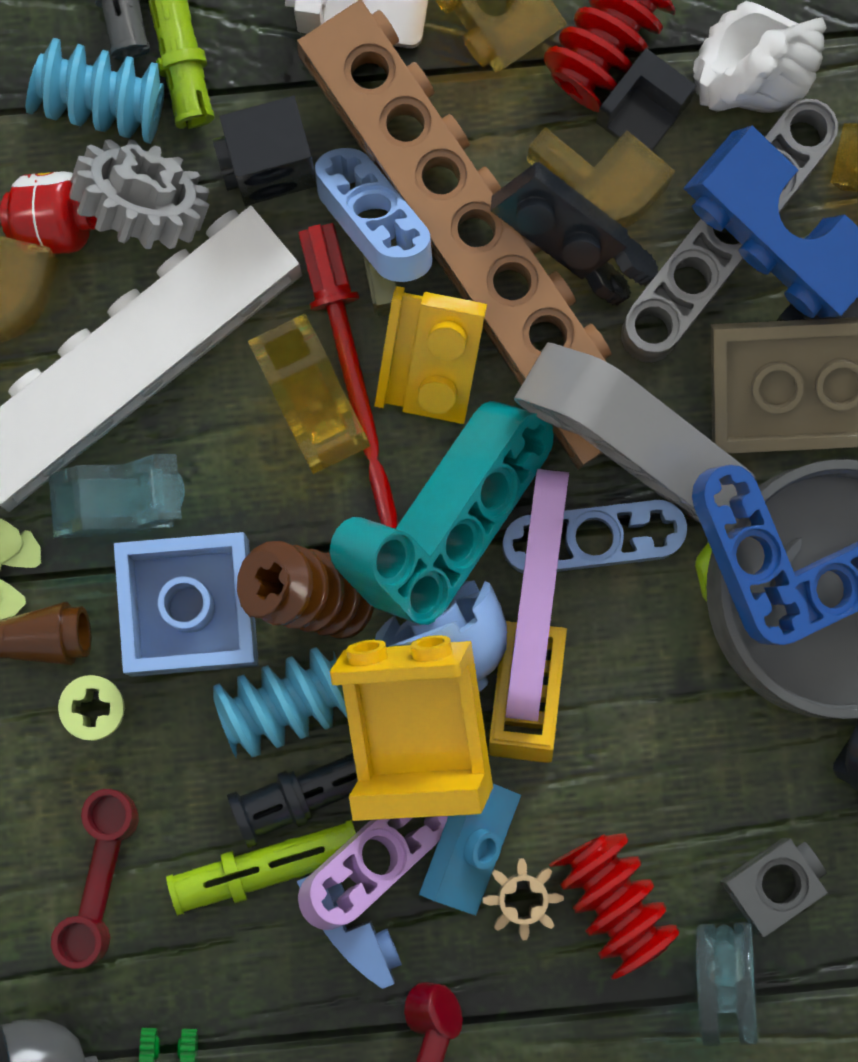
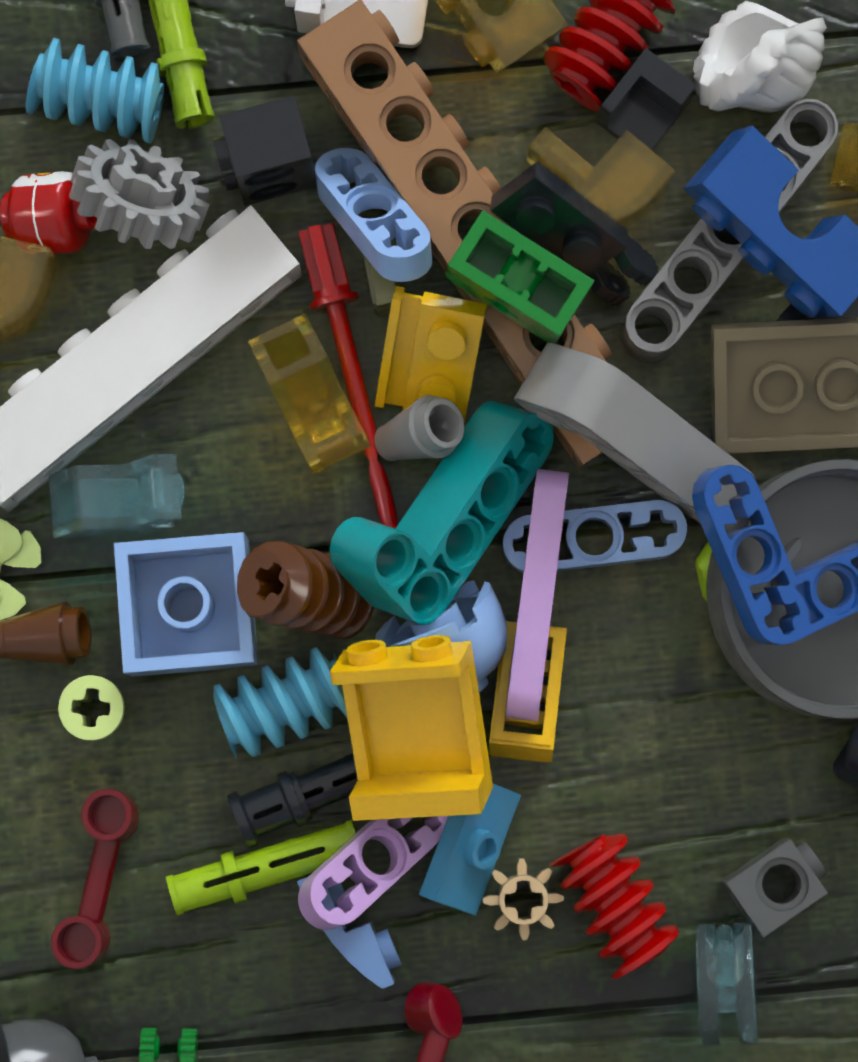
none -> light grey cone [374,395,465,461]
none -> green brick [445,210,595,344]

